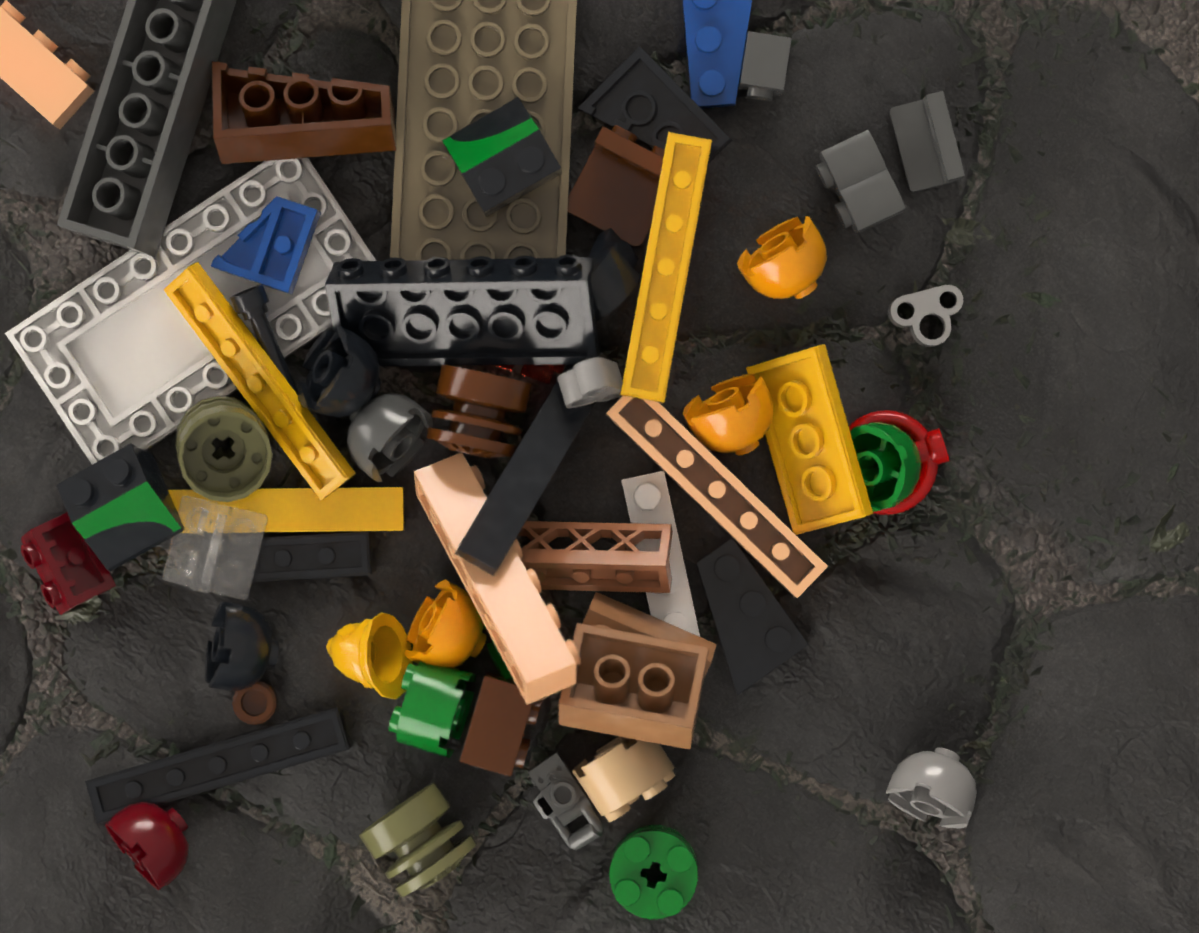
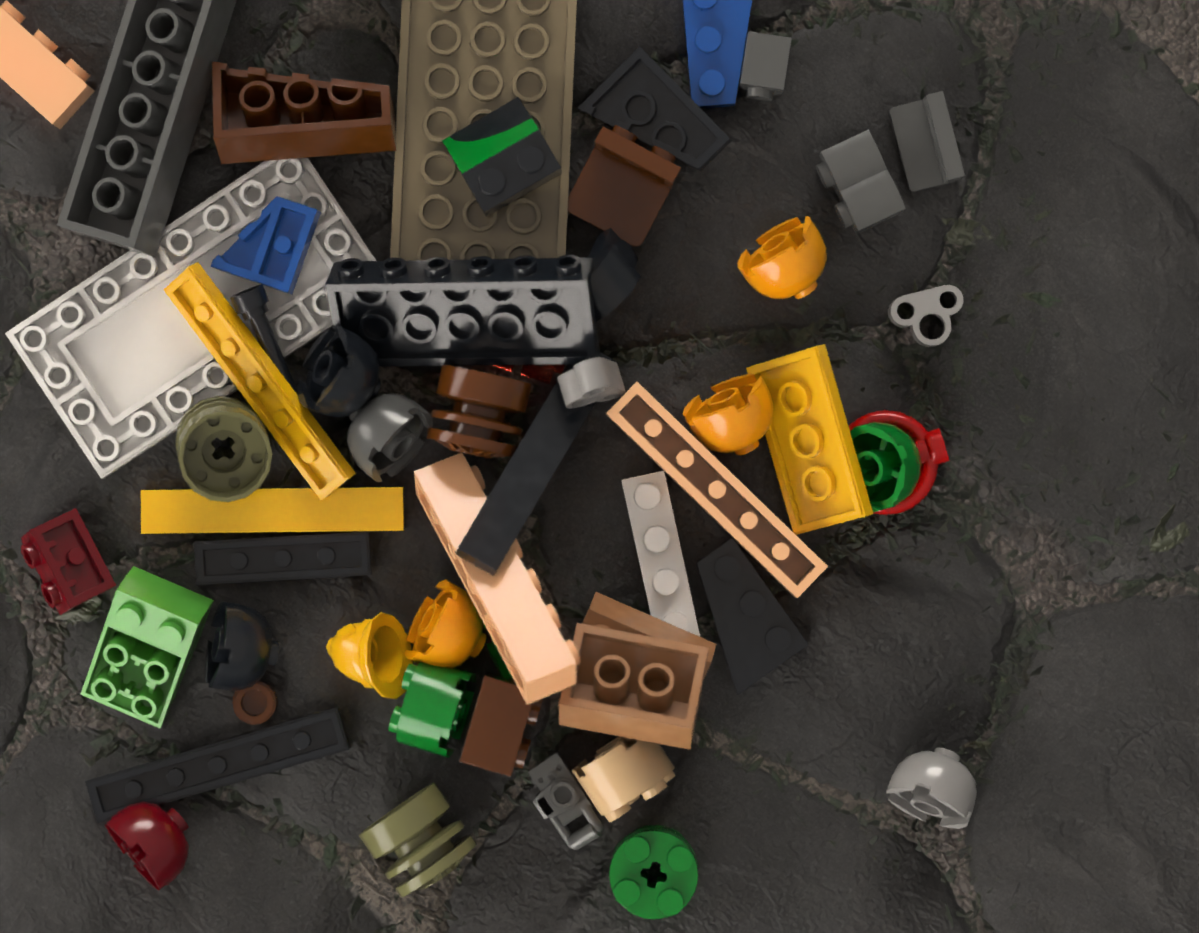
black slope [56,443,185,571] -> none
clear bracket [162,495,268,600] -> none
nougat fence [518,521,673,593] -> none
yellow tile [620,132,712,403] -> none
none -> bright green slope [80,566,214,729]

